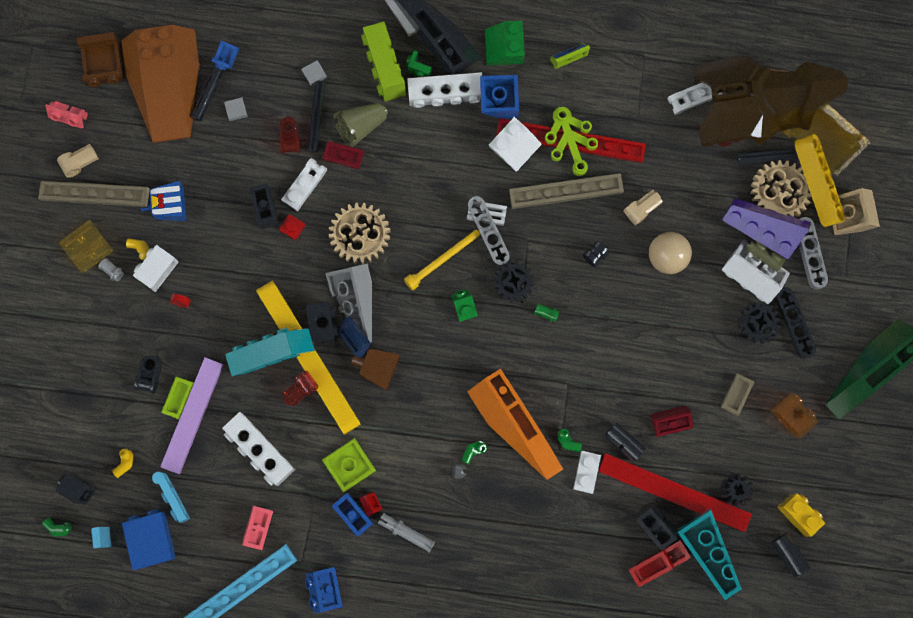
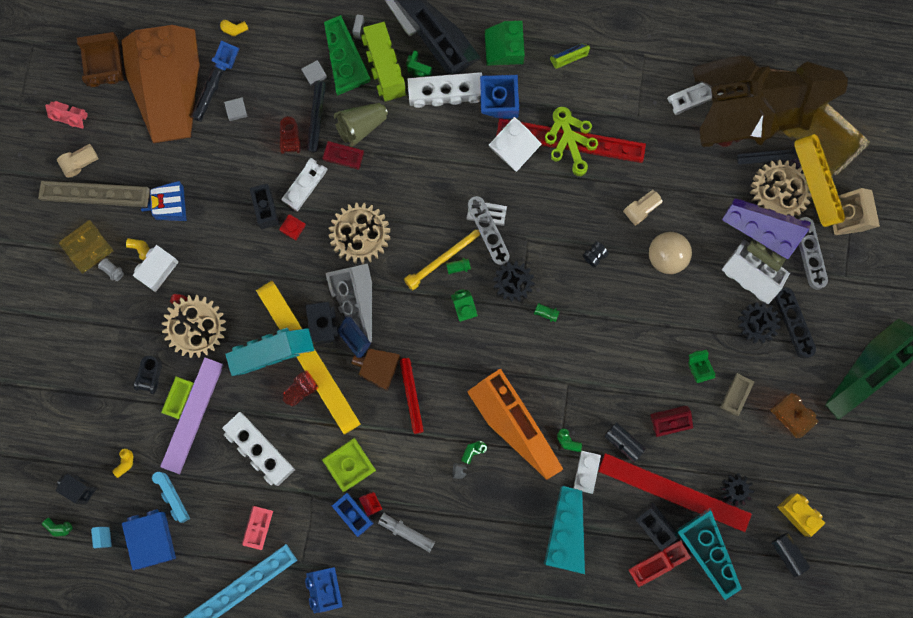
dark tan plate [509,173,624,209] -> none
none -> tan gear [162,295,226,358]
none -> yellow arm [220,20,249,36]
none -> green wing [324,15,371,96]
none -> light grey tile [353,14,364,40]
none -> red axle [400,358,424,434]
none -> green pin [446,258,471,275]
none -> teal wedge [544,486,585,574]
none -> green bracket [688,350,715,383]

